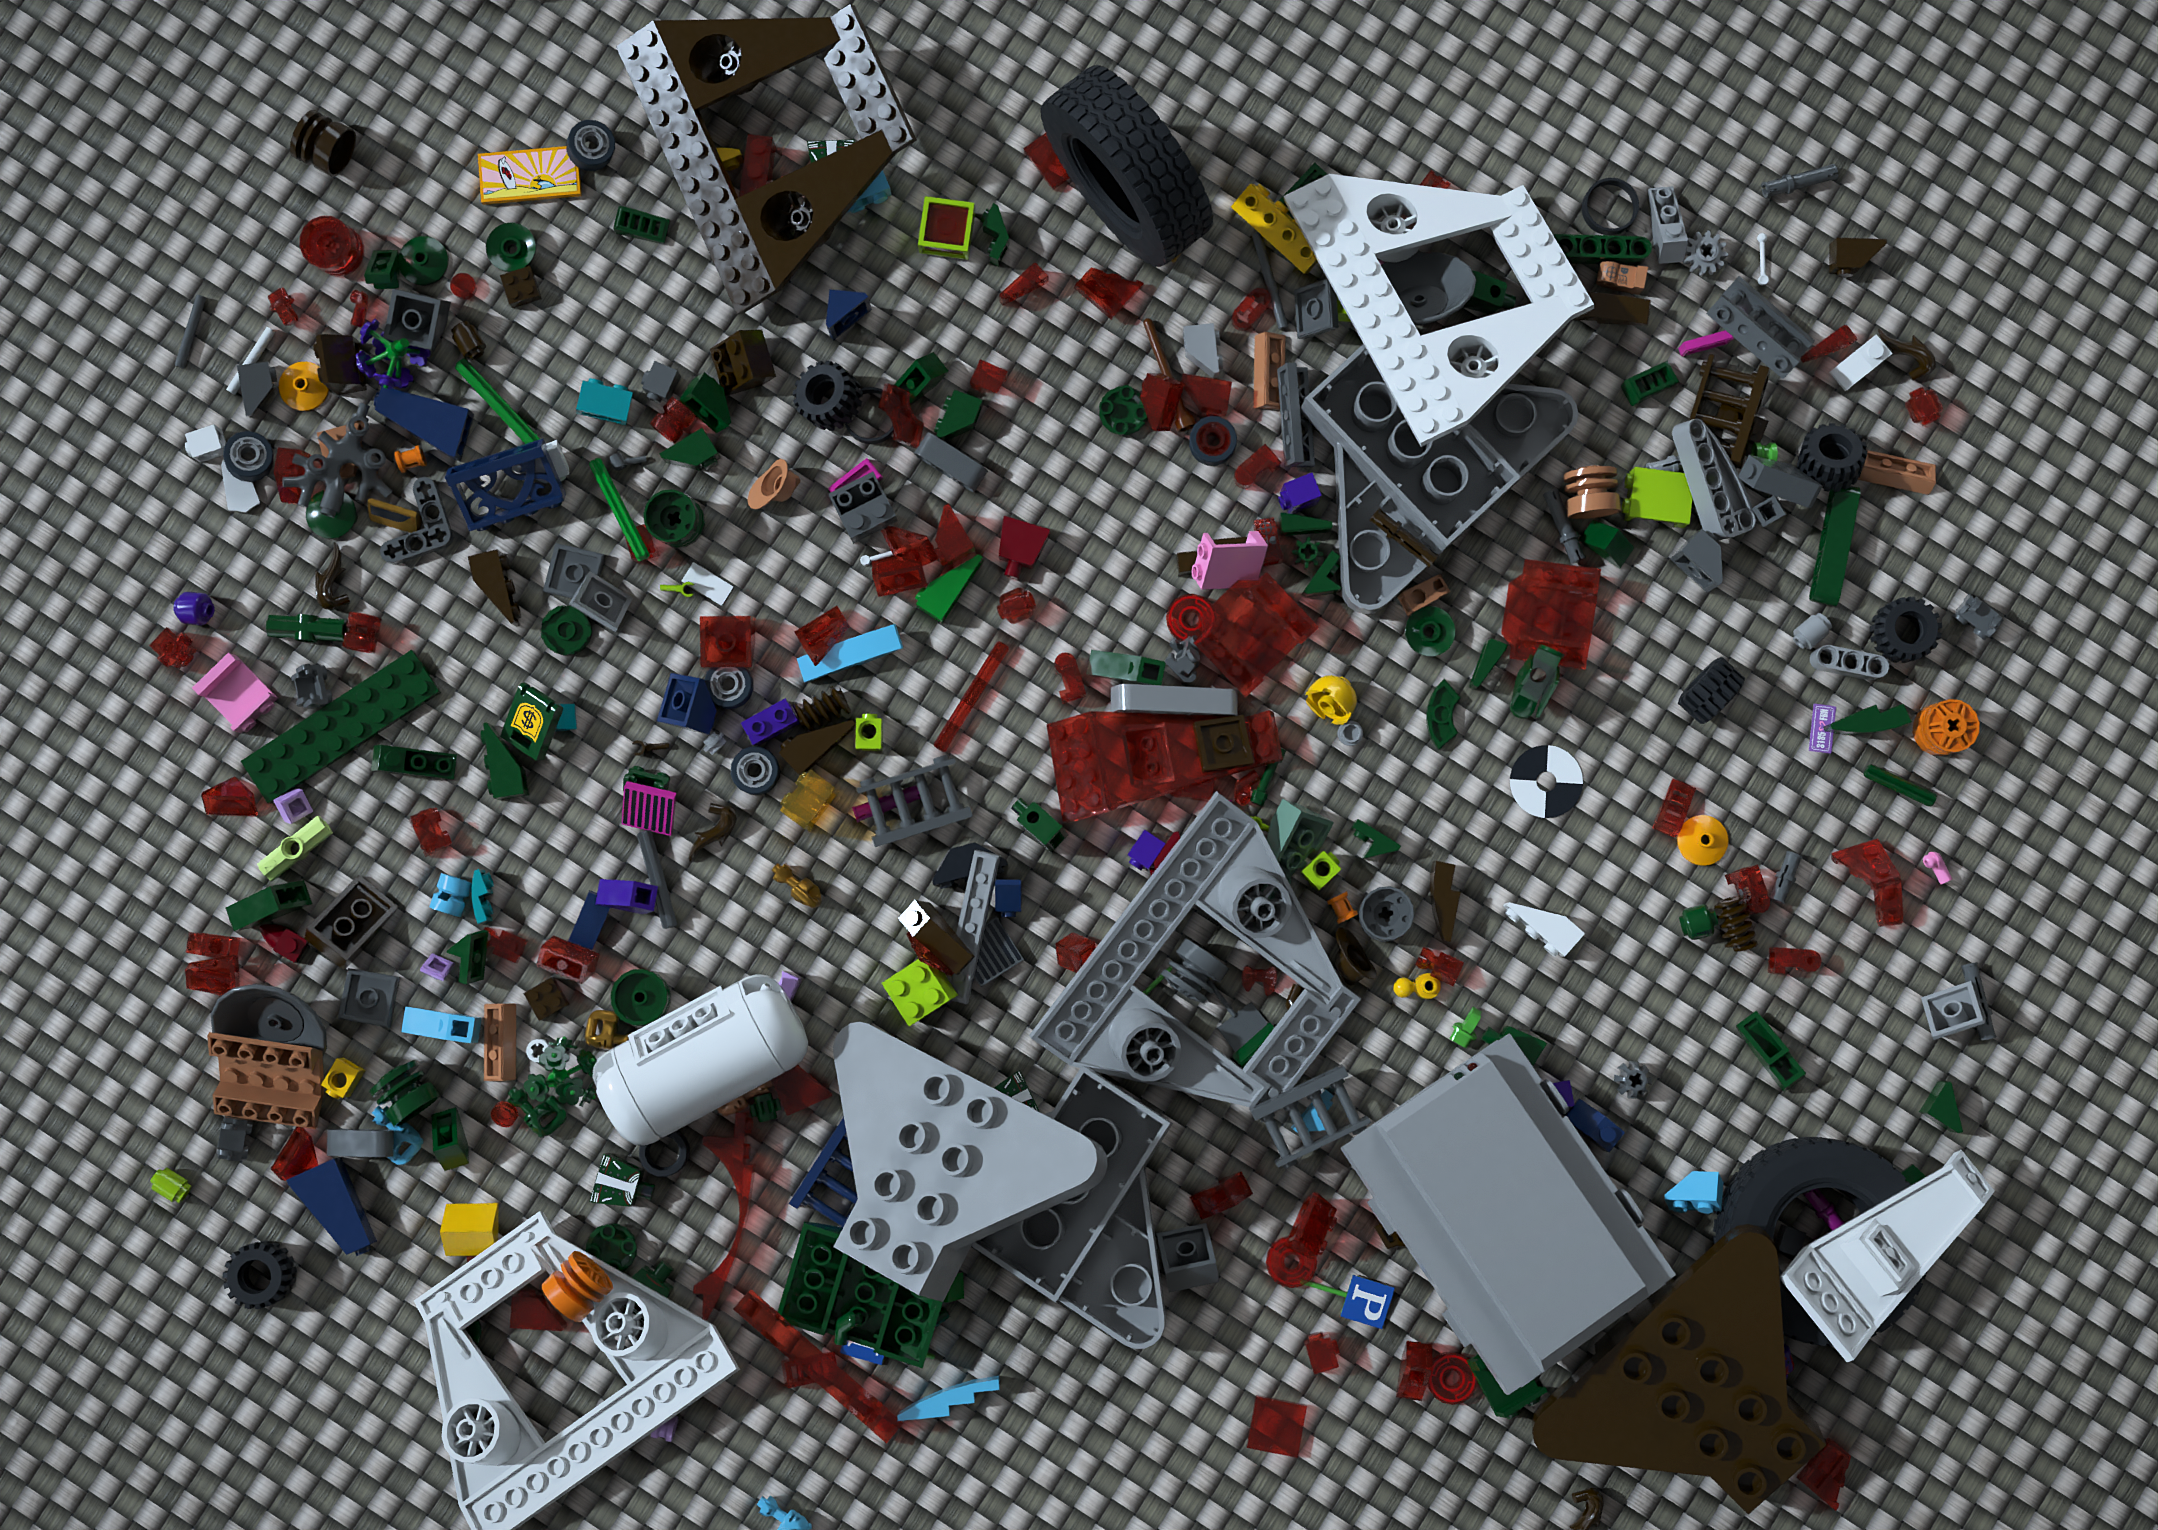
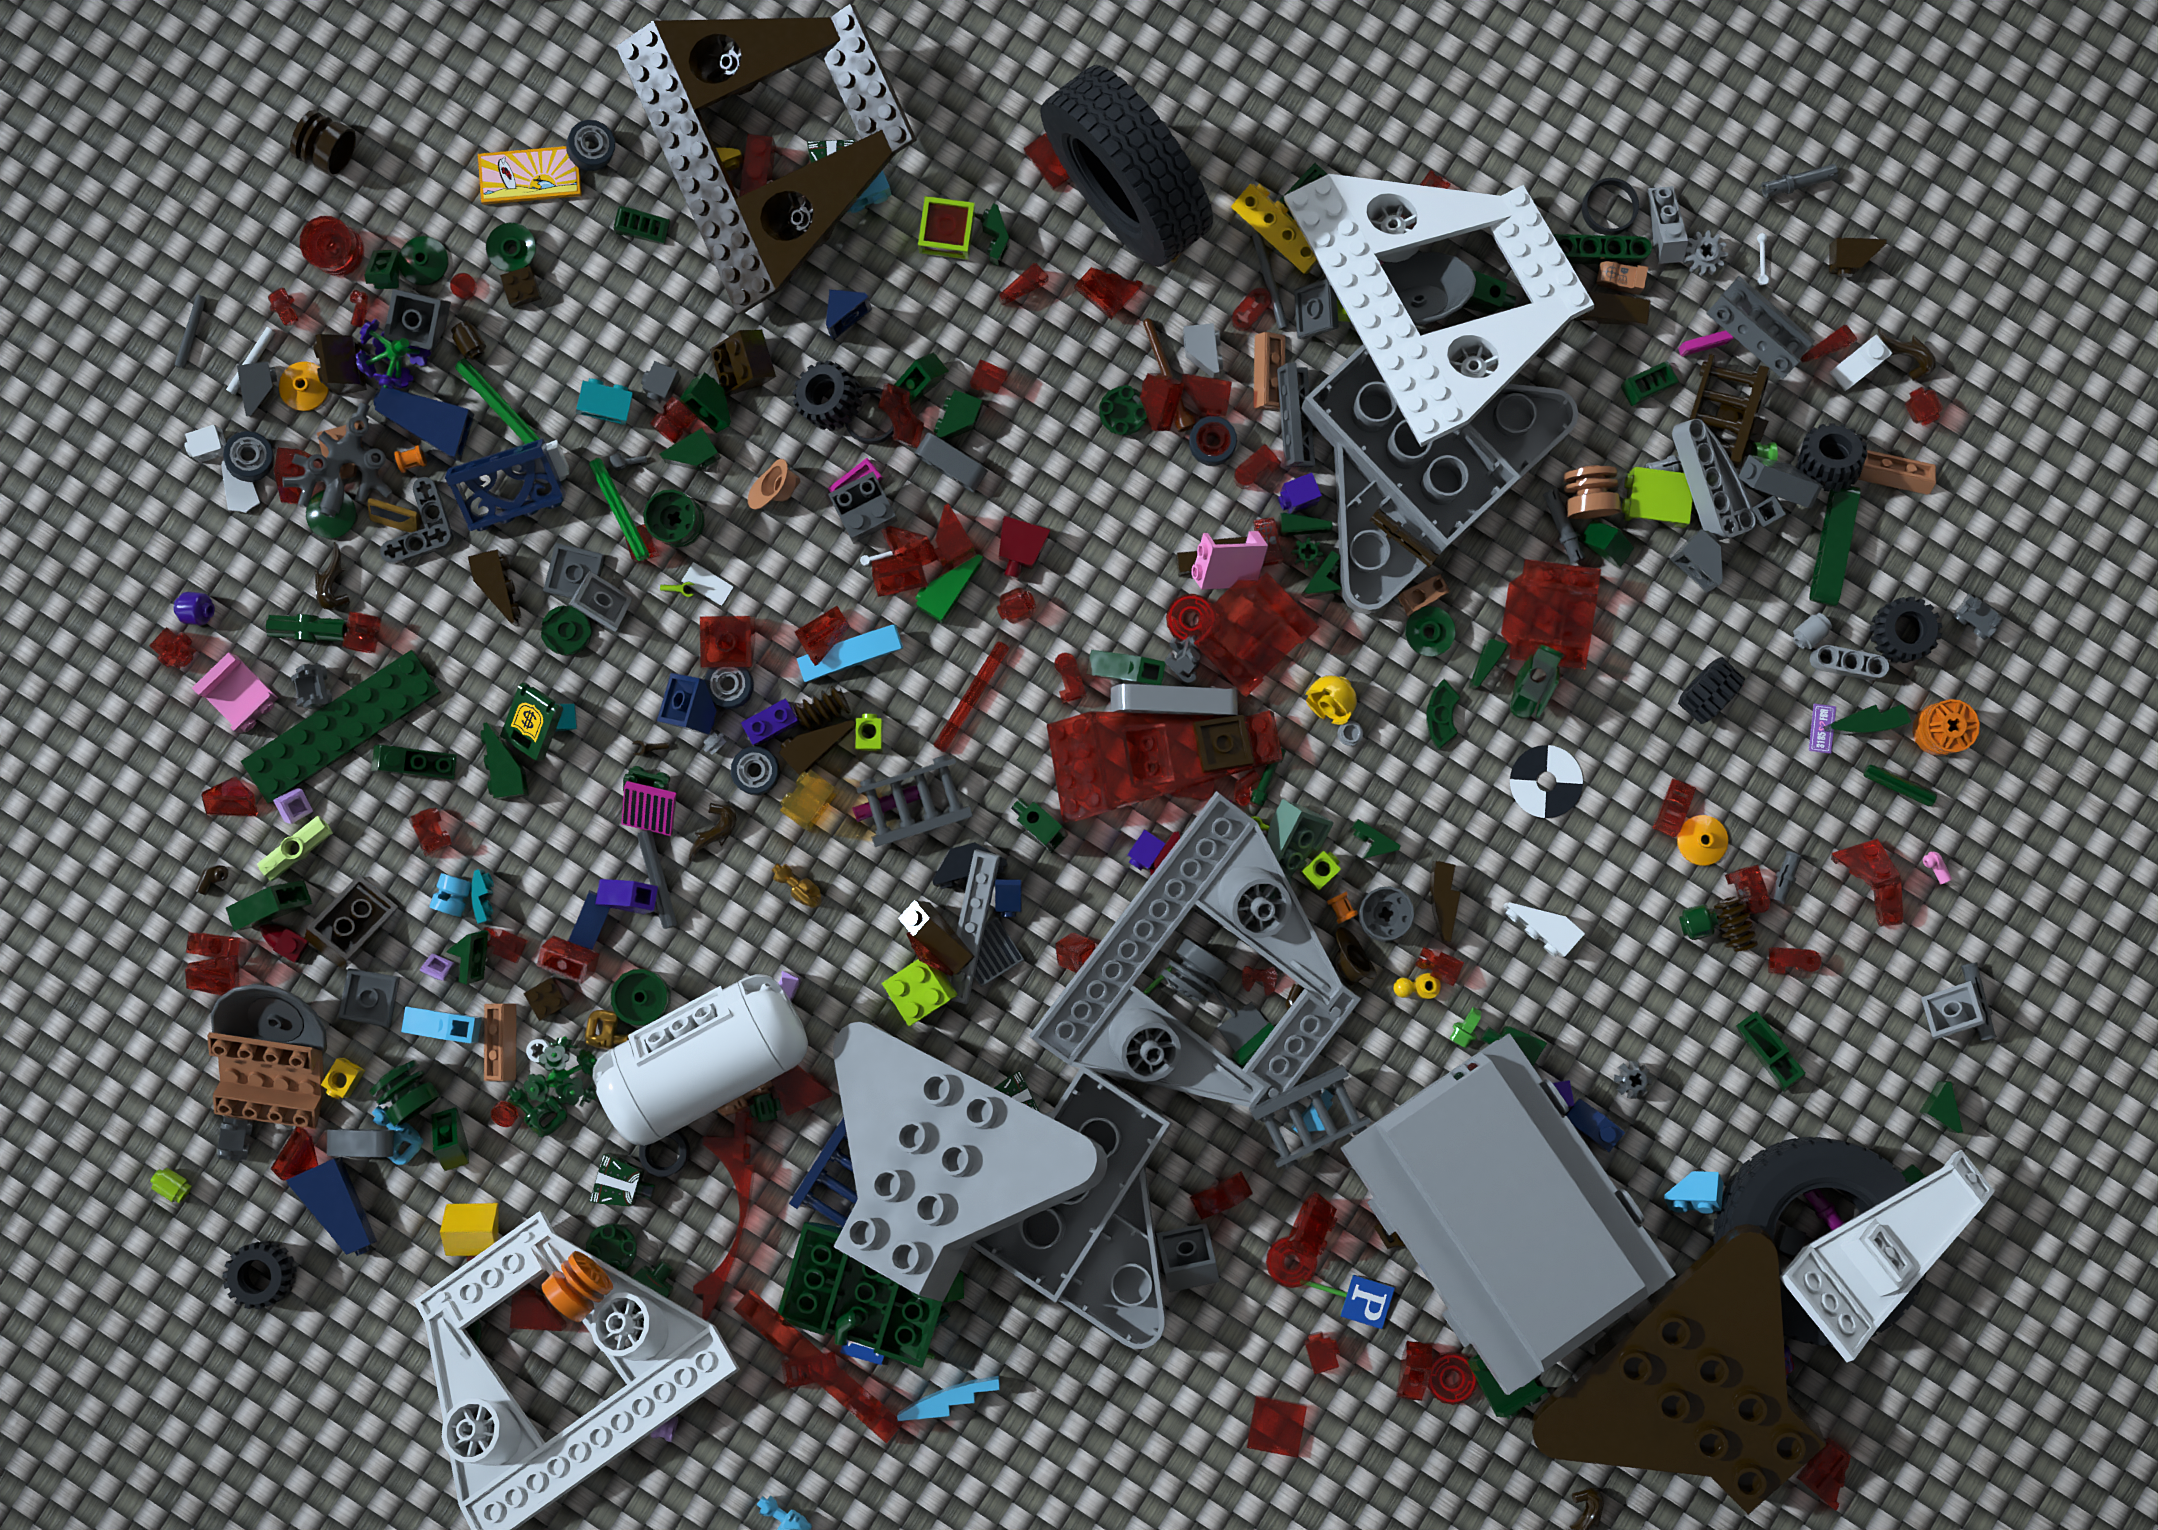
none -> dark brown arm [194,865,229,895]

